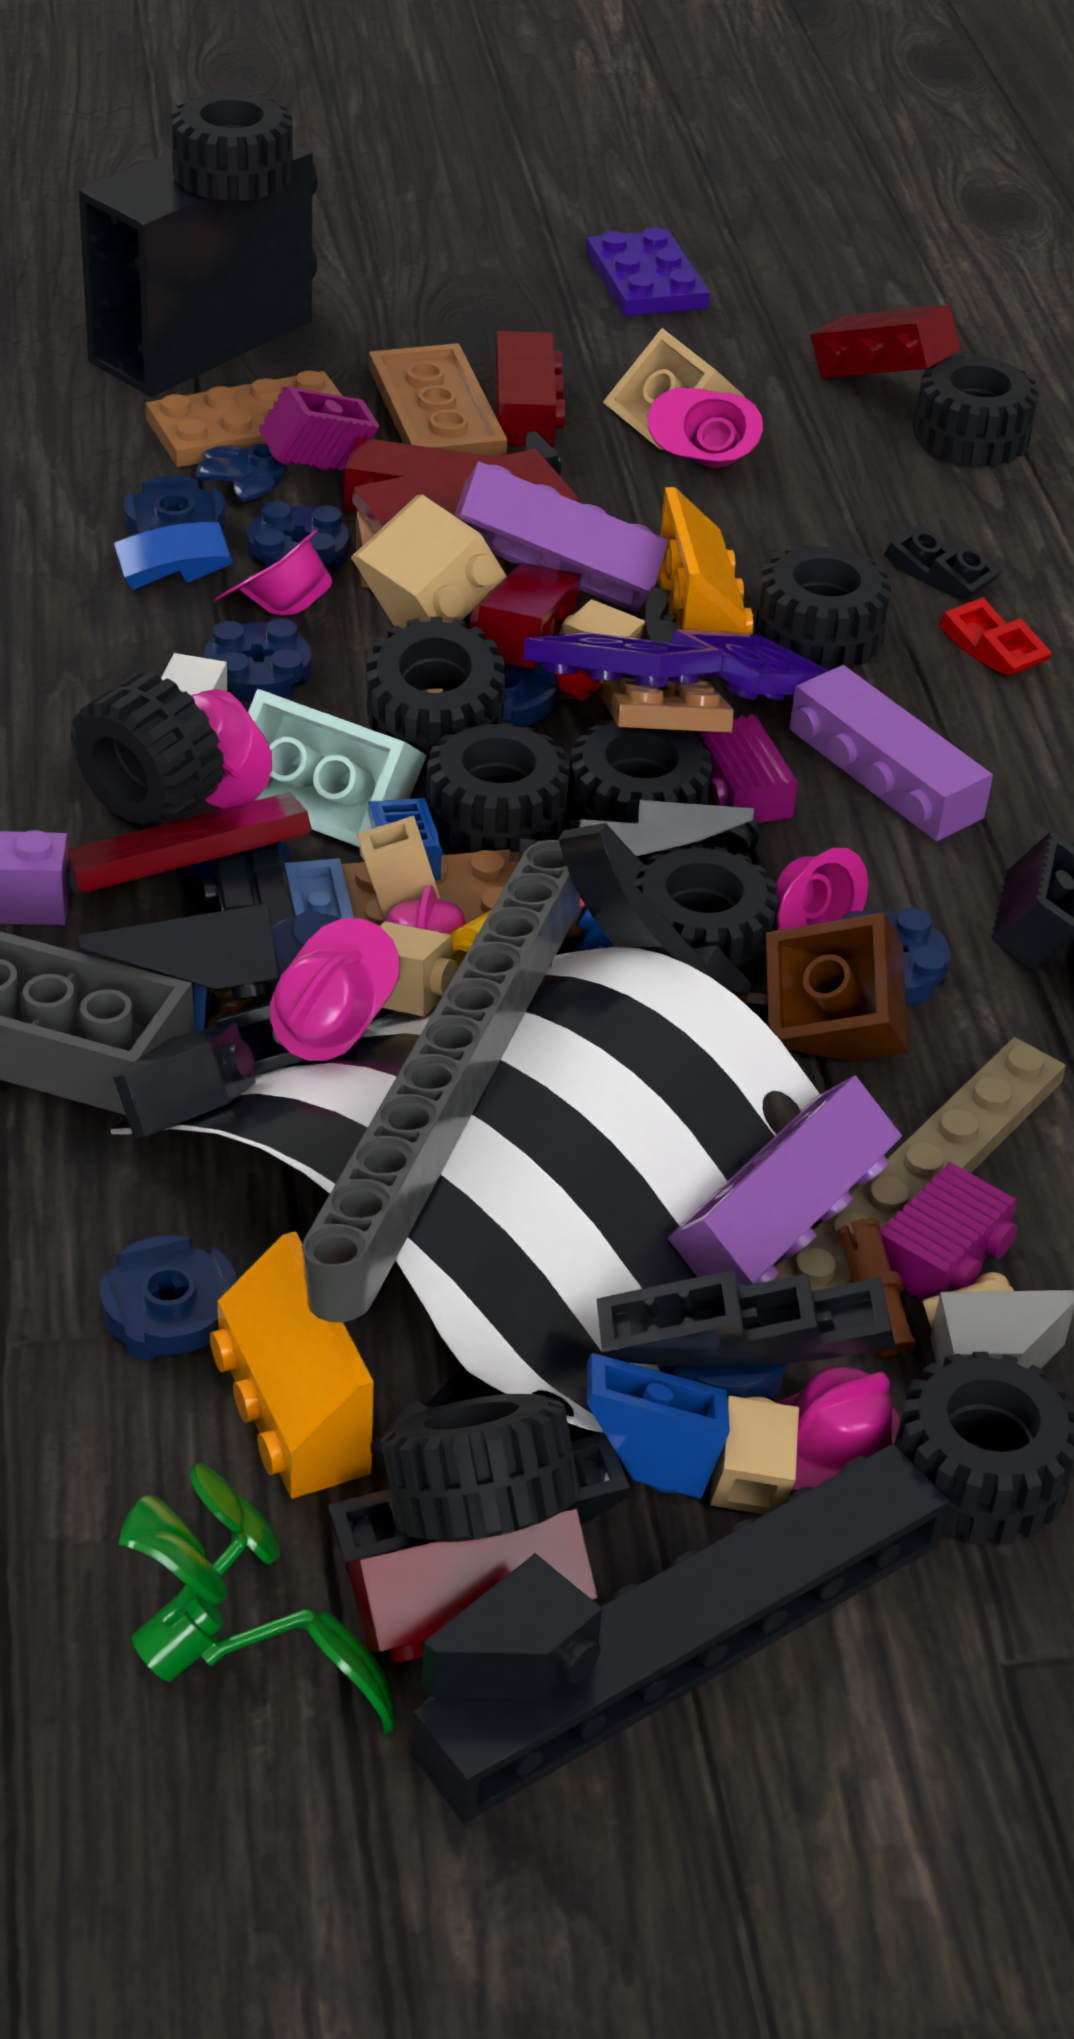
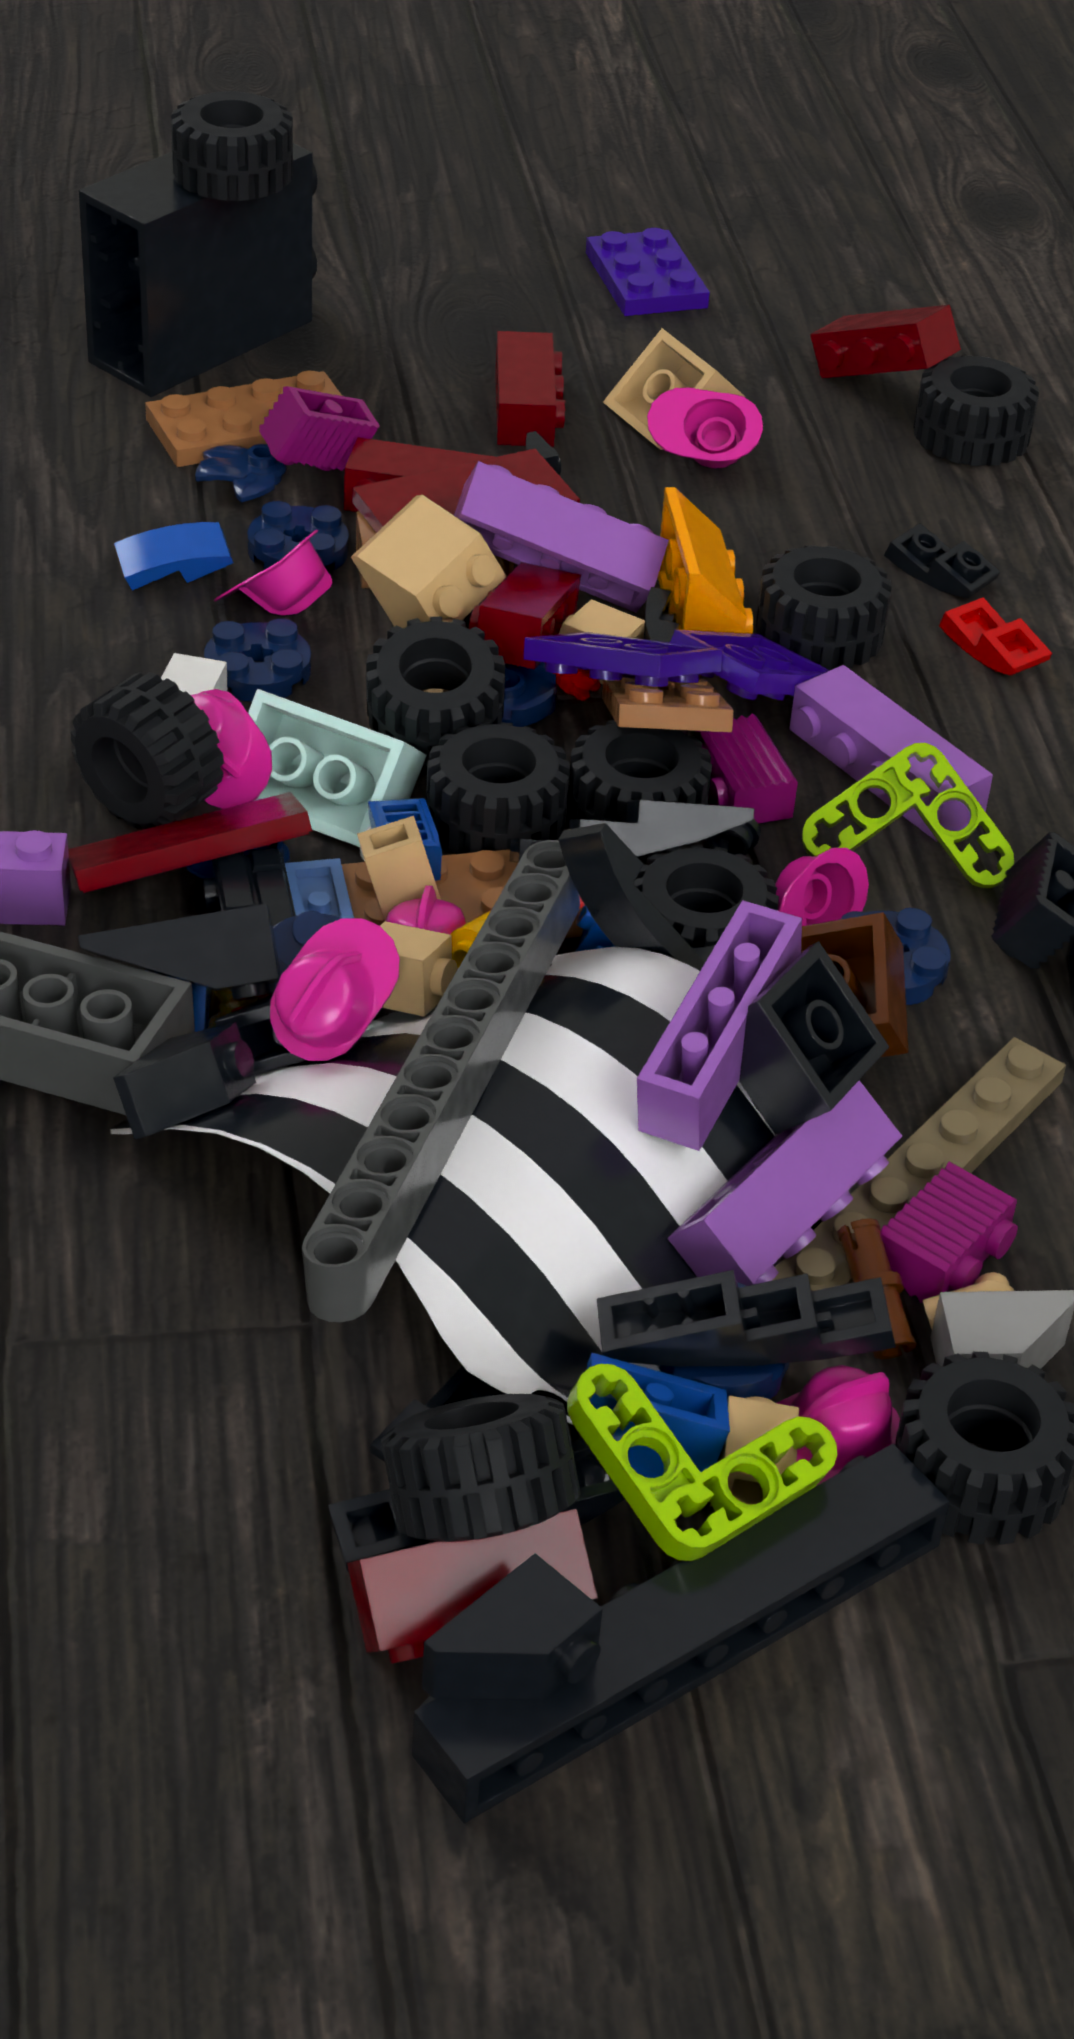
dark blue plate [99,1235,237,1360] -> none
green plant [119,1462,395,1737] -> none
dark blue plate [124,476,225,535] -> none
light orange slope [210,1231,374,1499] -> none
medium nougat plate [369,343,508,457] -> none
none -> lime beam [567,1364,837,1561]
none -> medium lavender brick [637,900,802,1151]
none -> black slope [739,941,889,1135]
none -> lime beam [802,743,1014,888]

